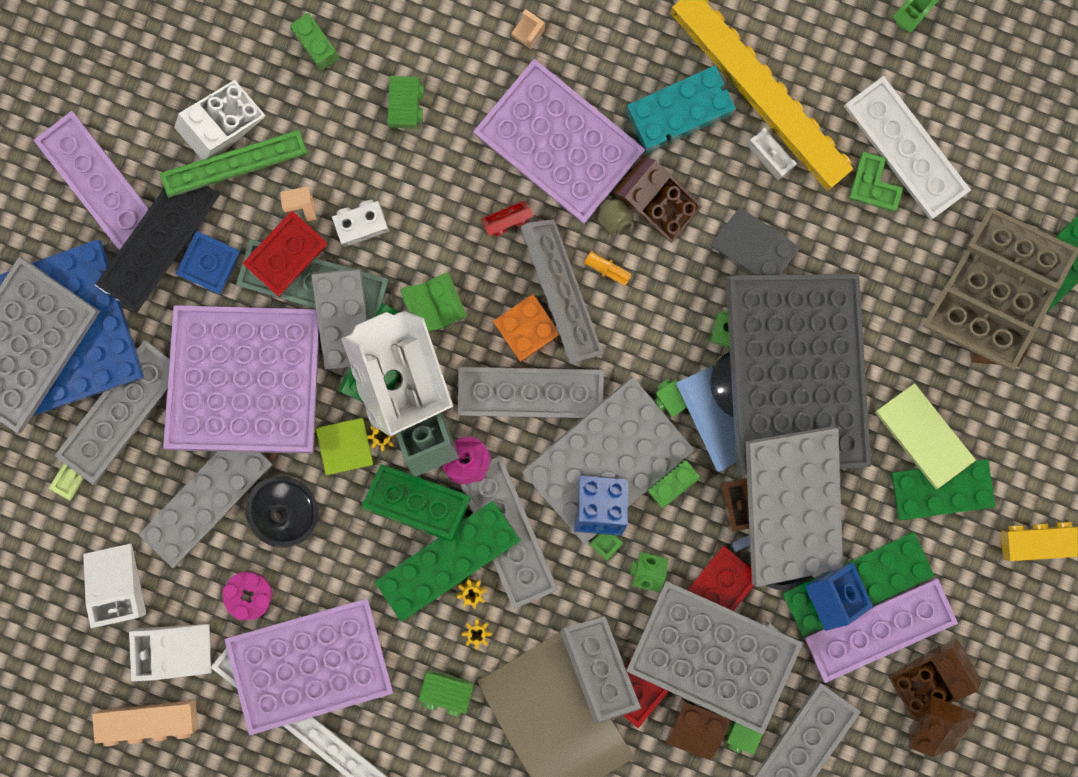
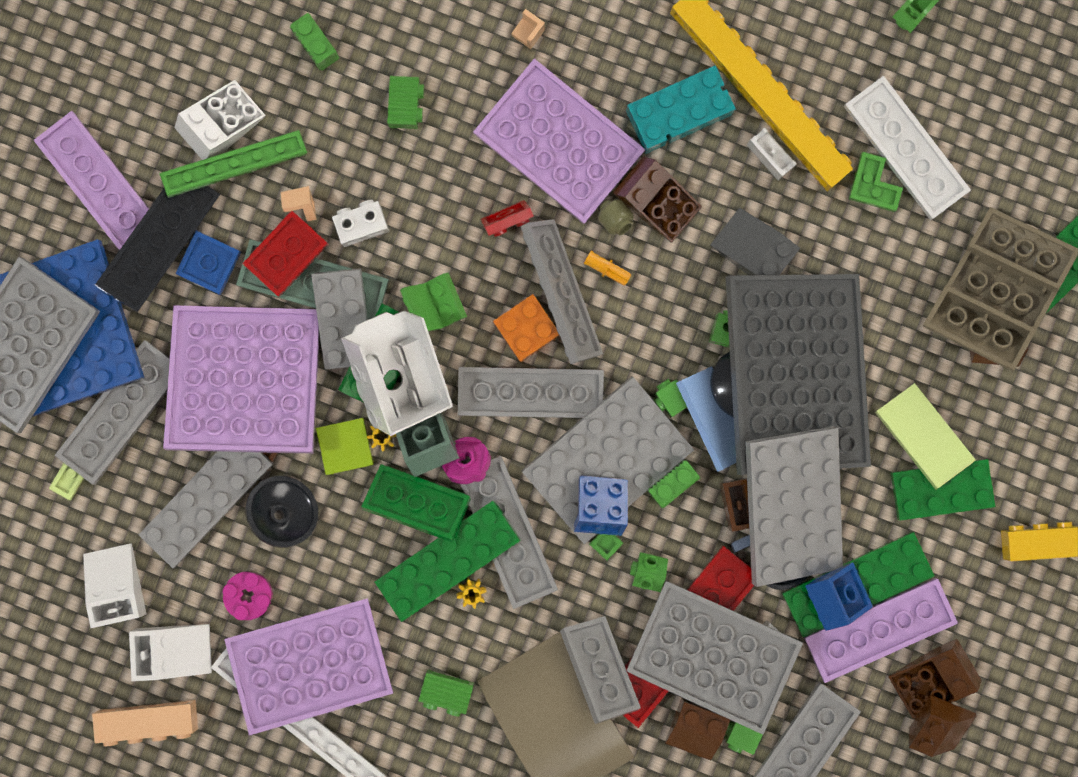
yellow gear [462,618,492,650] -> none

